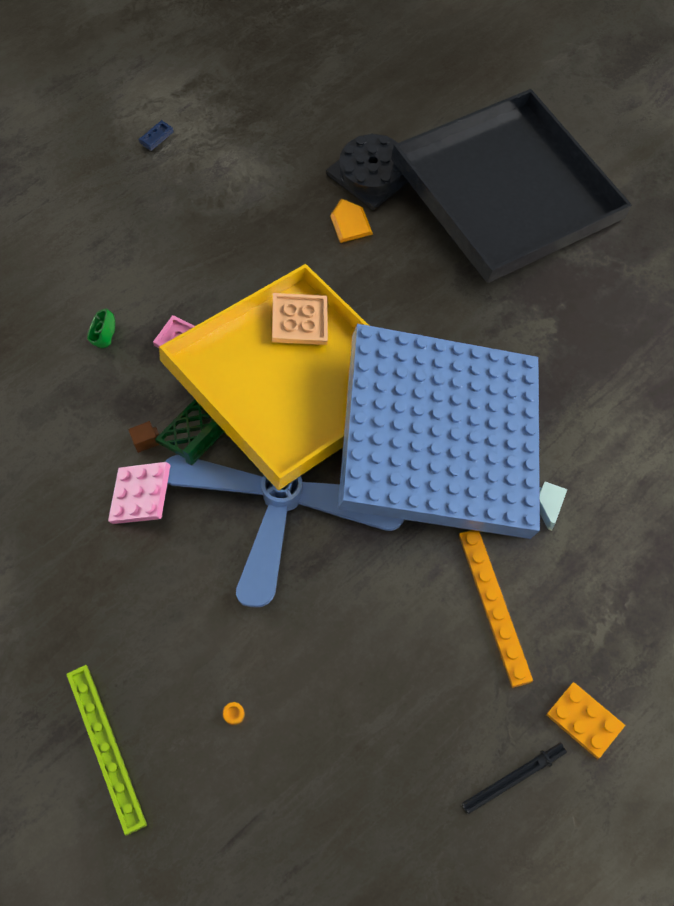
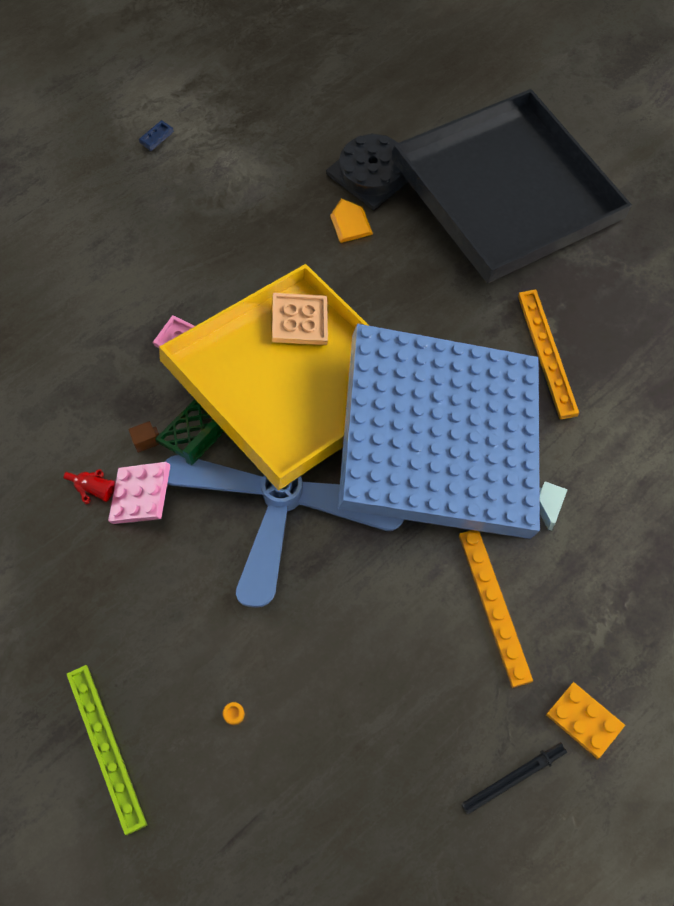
green piece [87,308,116,349] -> none
none -> red piece [63,469,115,505]
none -> light orange plate [518,289,579,420]

